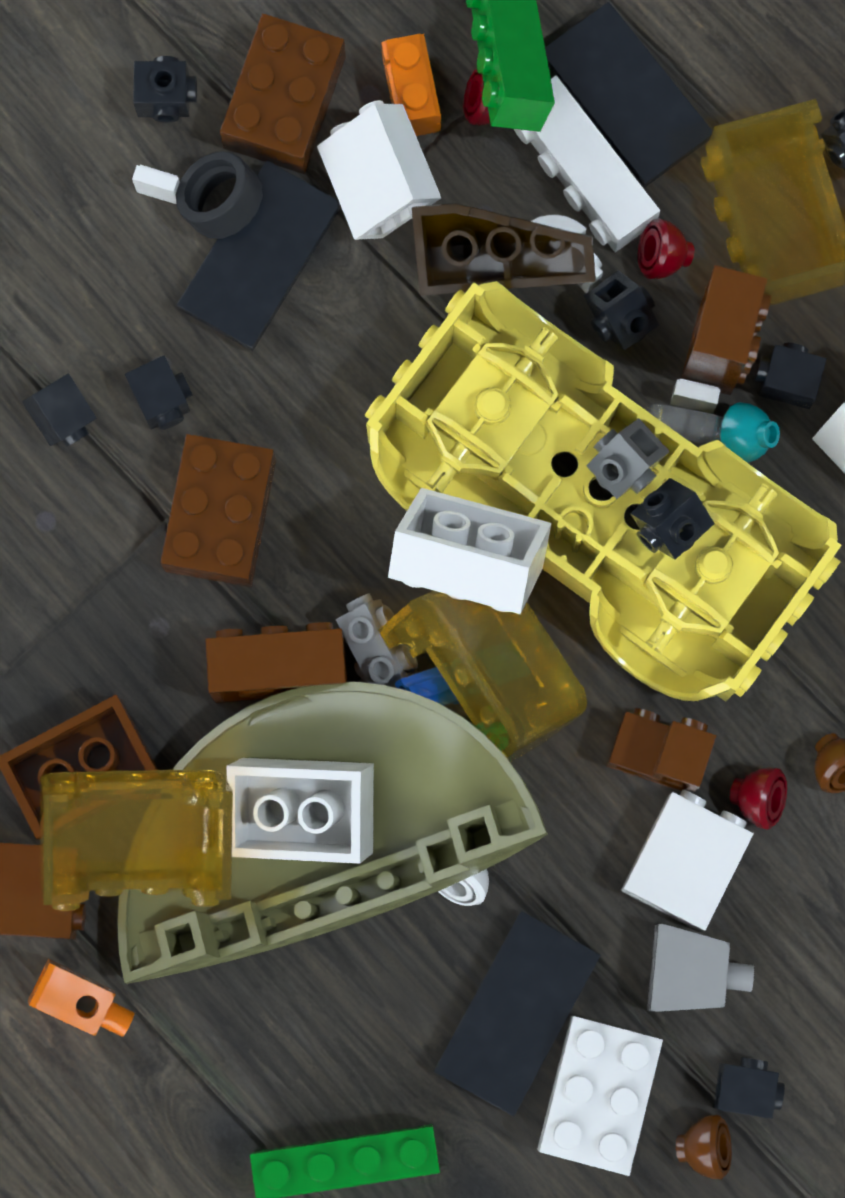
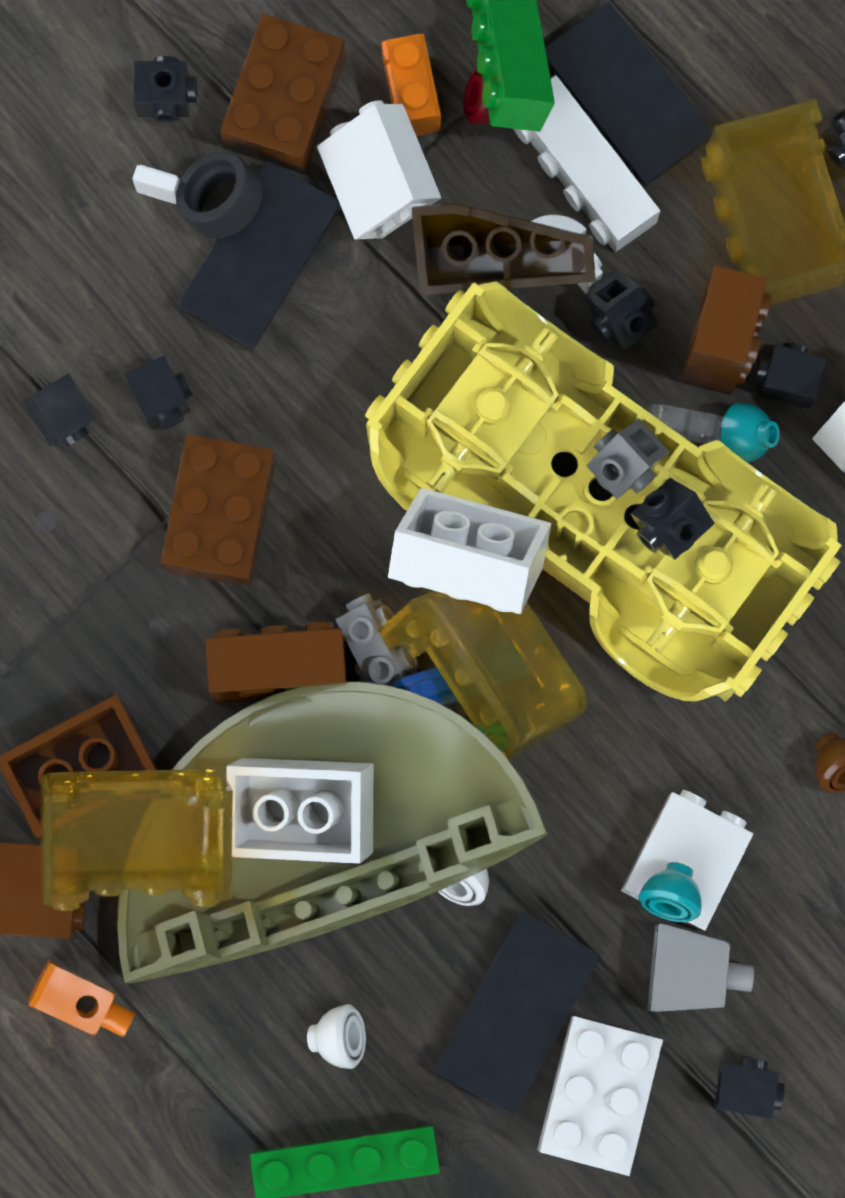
reddish brown brick [606,708,717,793] -> none
dark red brick [637,218,694,279] -> none
white tile [670,379,720,414] -> none
reddish brown brick [676,1114,732,1180] -> none
dark red brick [730,767,787,830] -> none
none -> white brick [307,1004,366,1069]
none -> teal brick [638,862,702,922]

